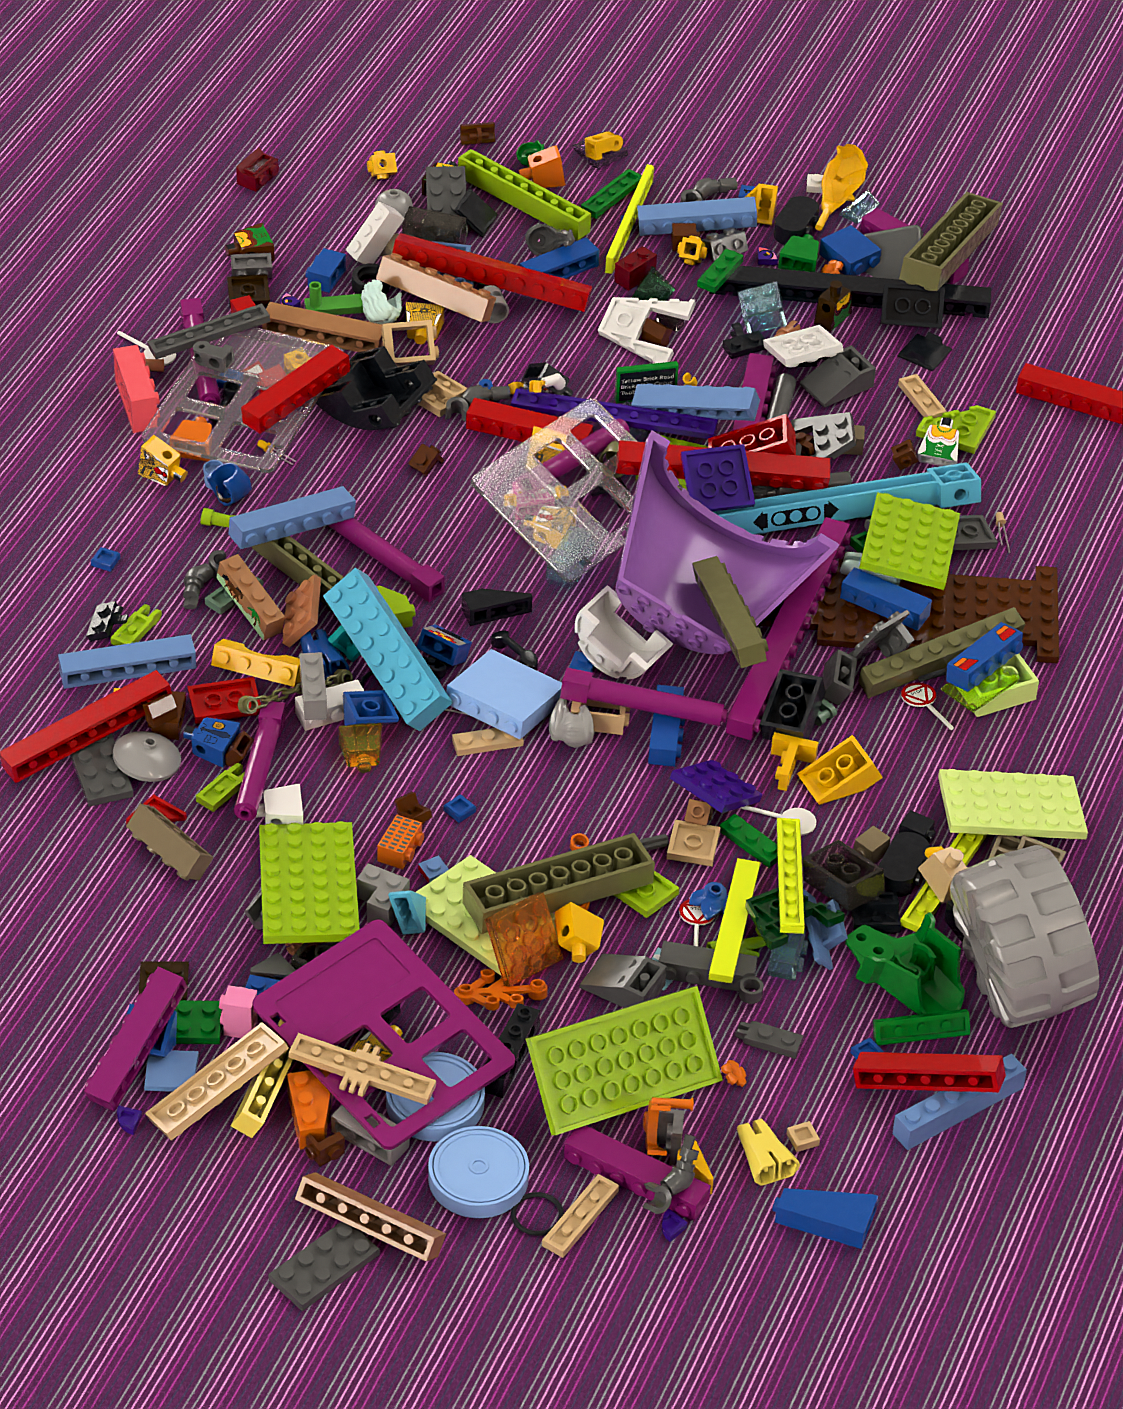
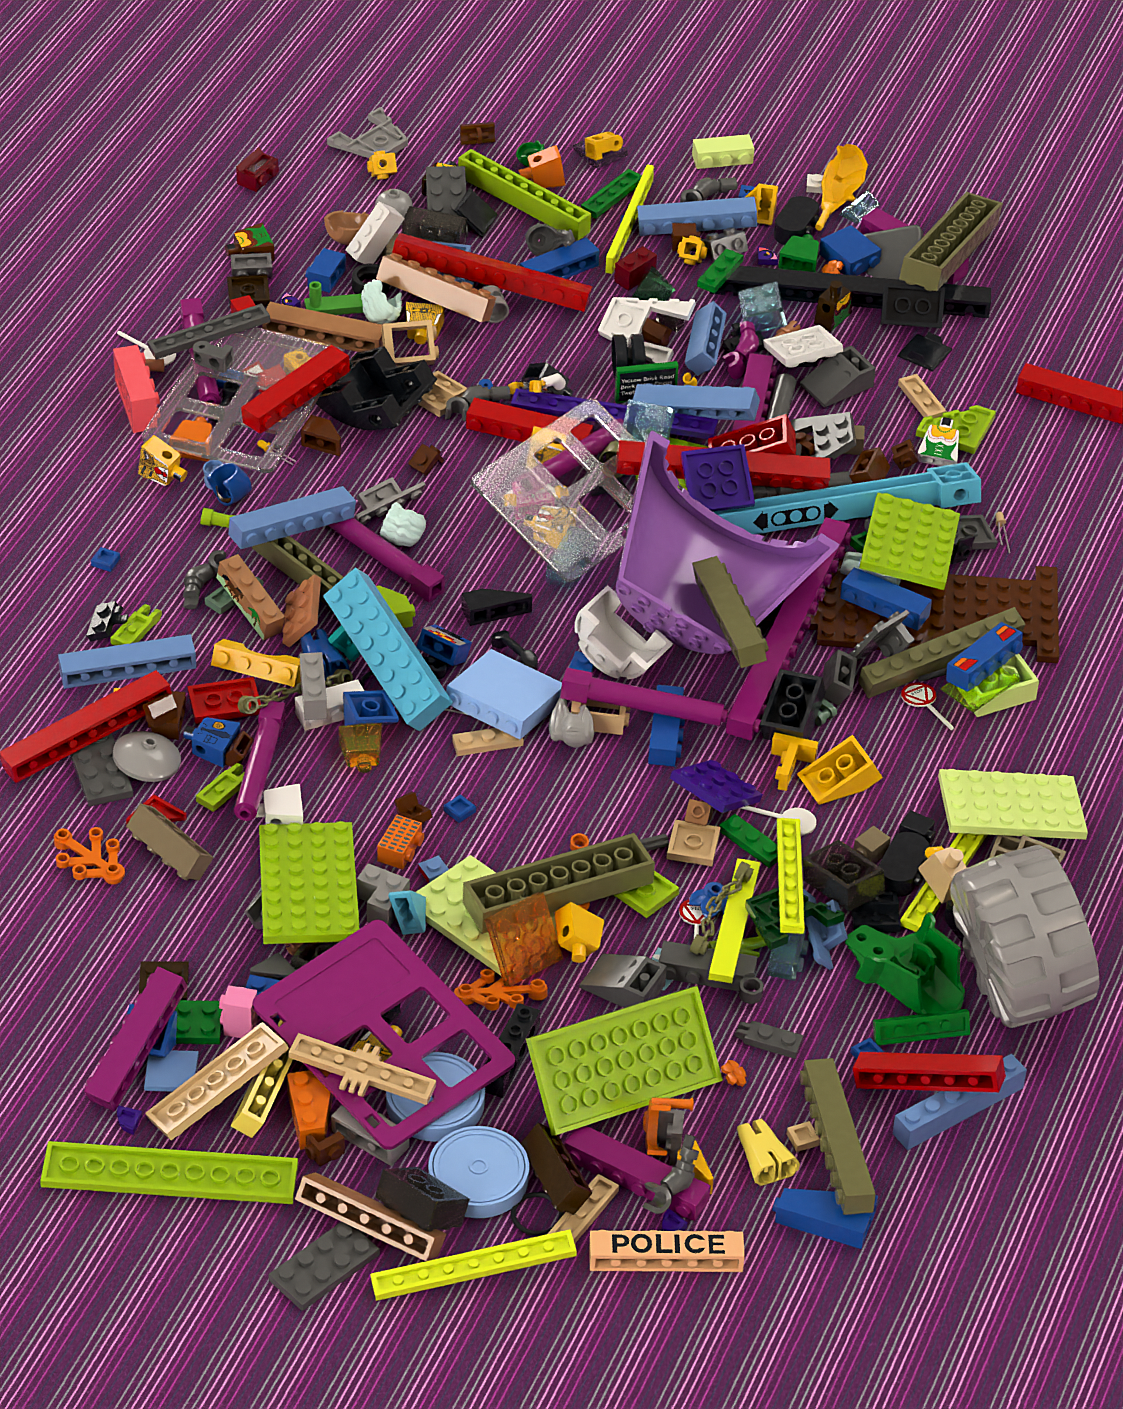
none -> lime plate [40,1141,298,1204]
none -> orange plant [54,827,125,884]
none -> reddish brown slope [301,415,341,457]
none -> medium nougat cylinder [324,210,369,245]
none -> light grey wing [327,107,408,158]
none -> light grey bracket [354,477,426,525]
none -> neon yellow plate [370,1229,577,1301]
none -> clear smoke brick [375,1167,470,1232]
none -> light aqua hair [380,502,426,547]
none -> dark brown brick [520,1123,592,1215]
none -> light nougat brick [589,1230,744,1272]
none -> black wheel [611,334,646,380]
none -> clear light blue brick [620,399,675,442]
none -> medium blue brick [684,301,727,376]
none -> olive piece [689,861,754,955]
none -> yellowish green brick [692,134,754,169]
none -> magenta piece [722,321,759,379]
none -> olive brick [800,1058,875,1215]
none -> reddish brown brick [849,447,890,484]
none -> black bracket [950,535,975,564]

